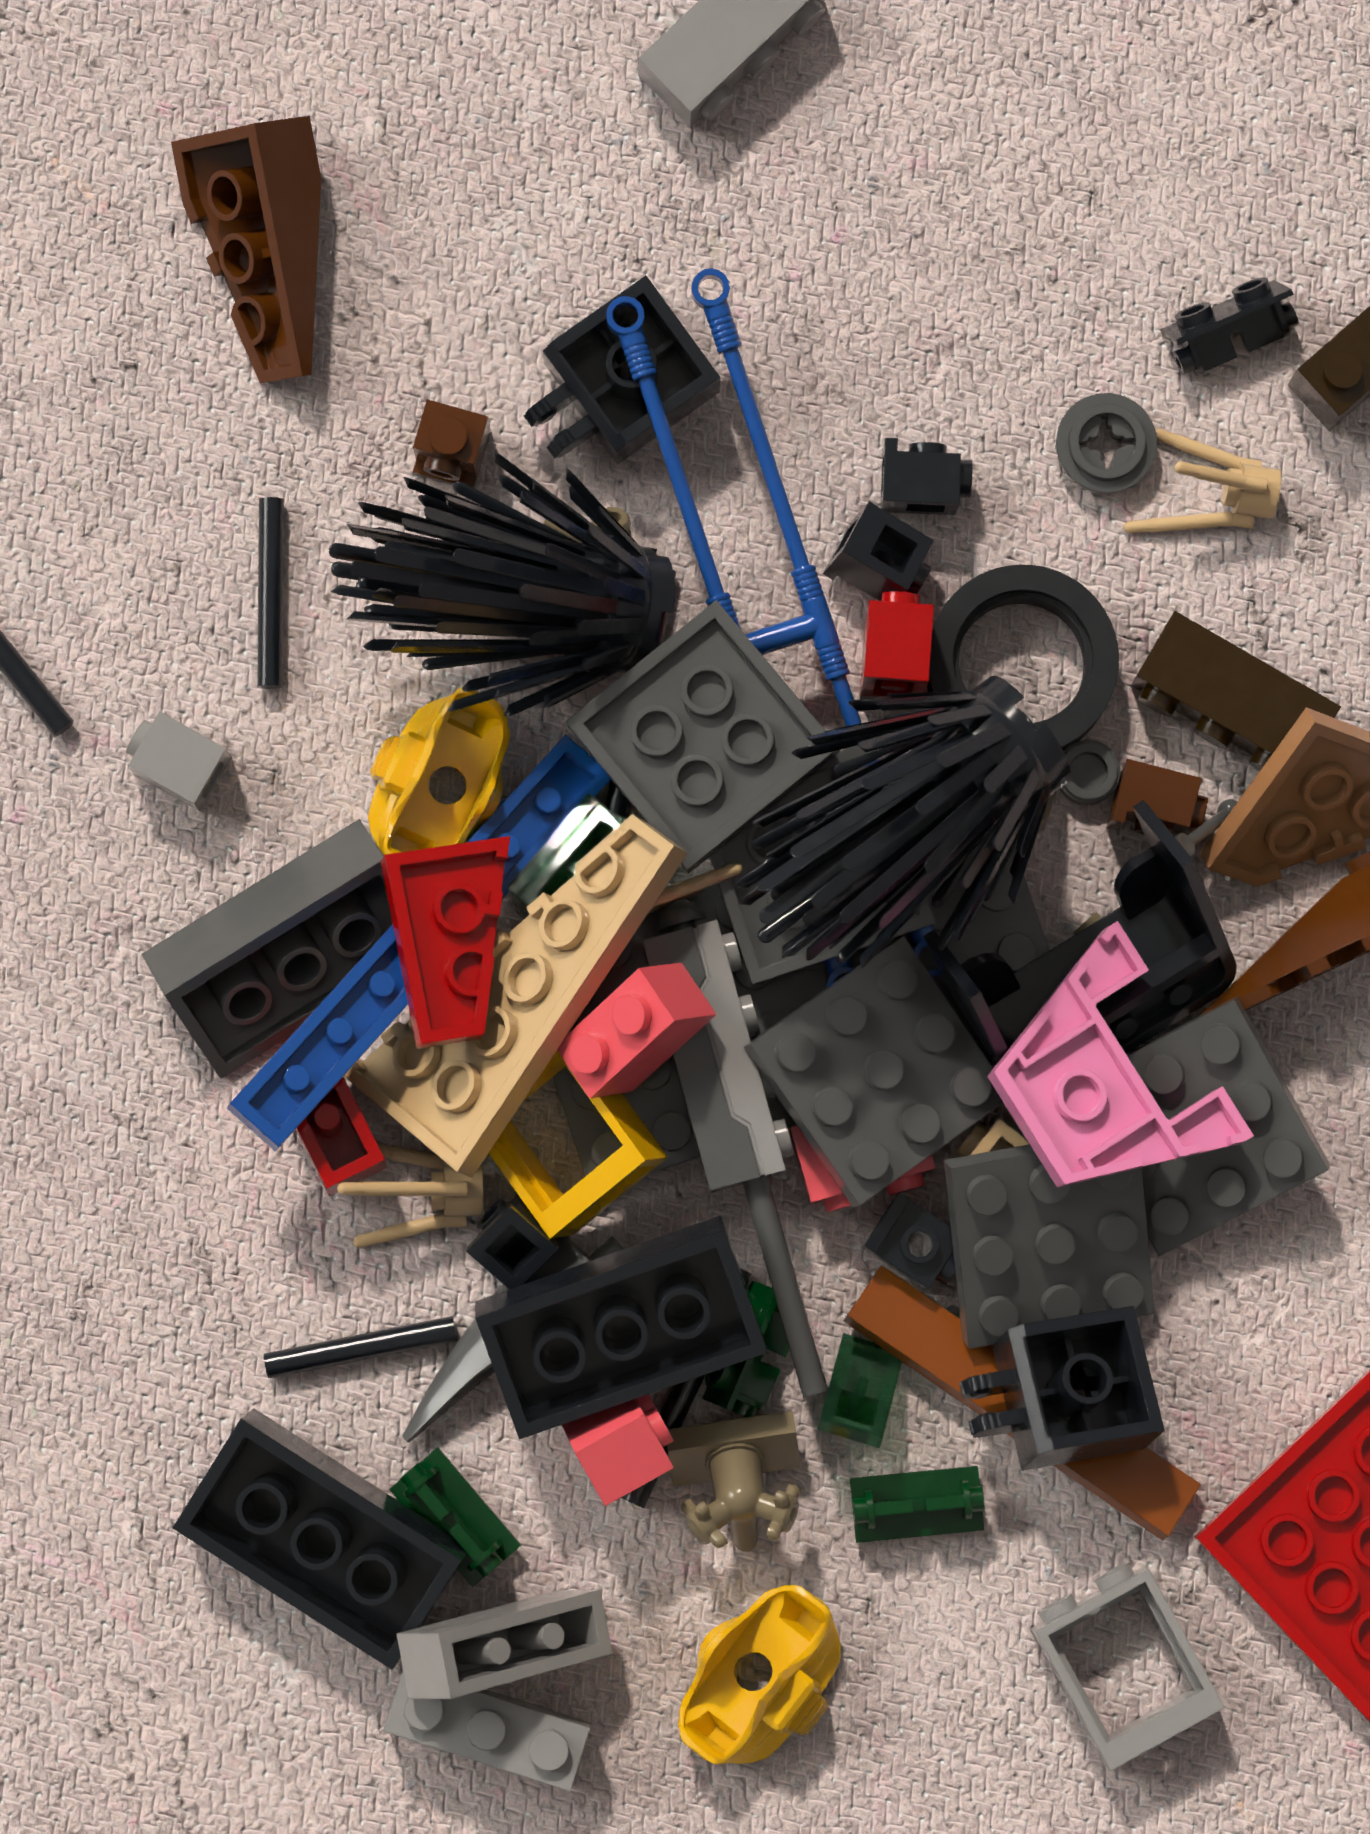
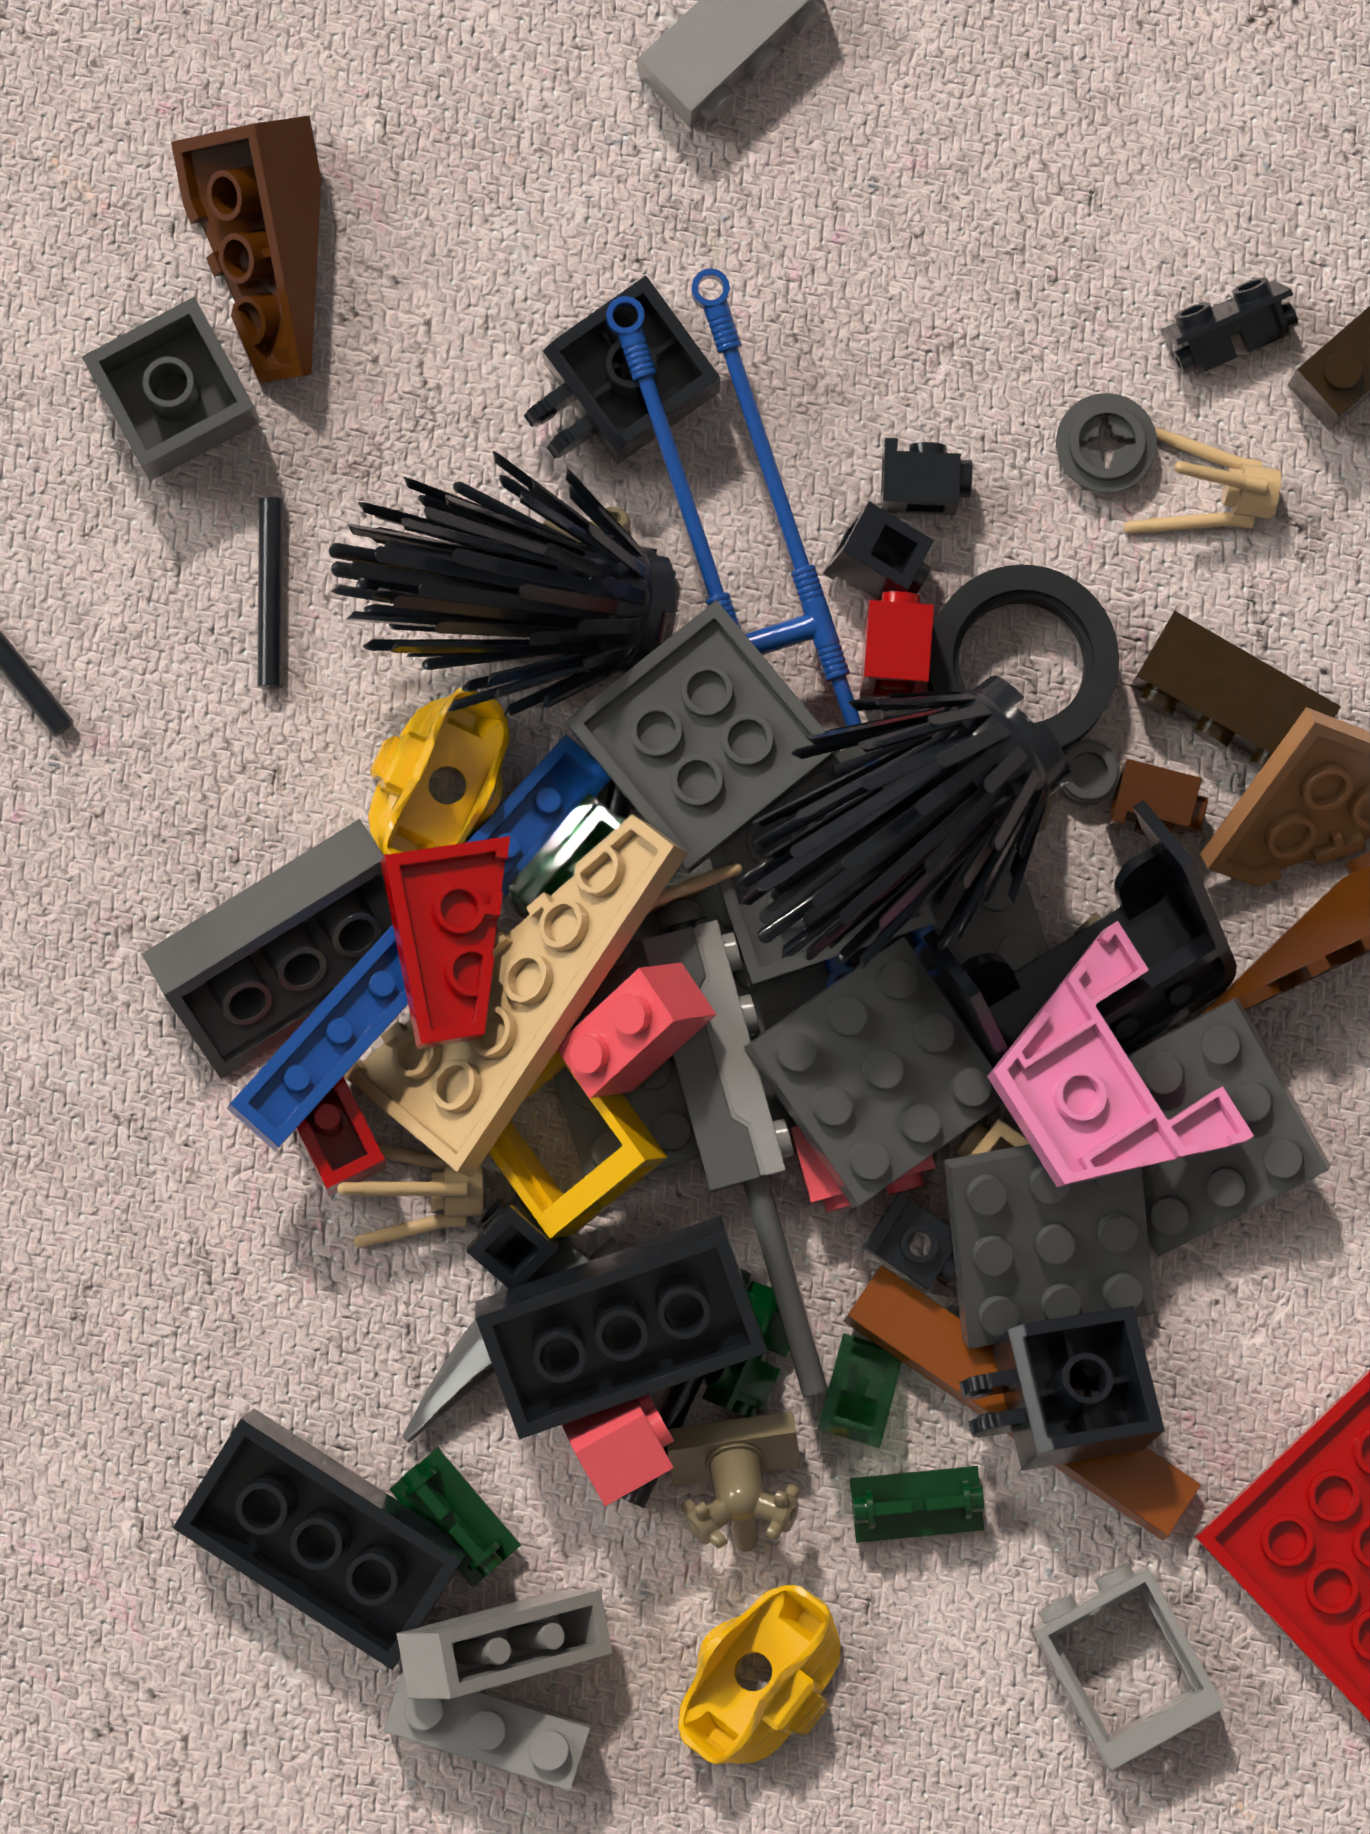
light grey brick [126,711,232,811] -> none
black bar [264,1316,458,1379] -> none
reddish brown brick [413,399,491,488] -> none
dark grey hinge [1175,799,1237,857] -> none
none -> dark grey brick [82,297,261,481]

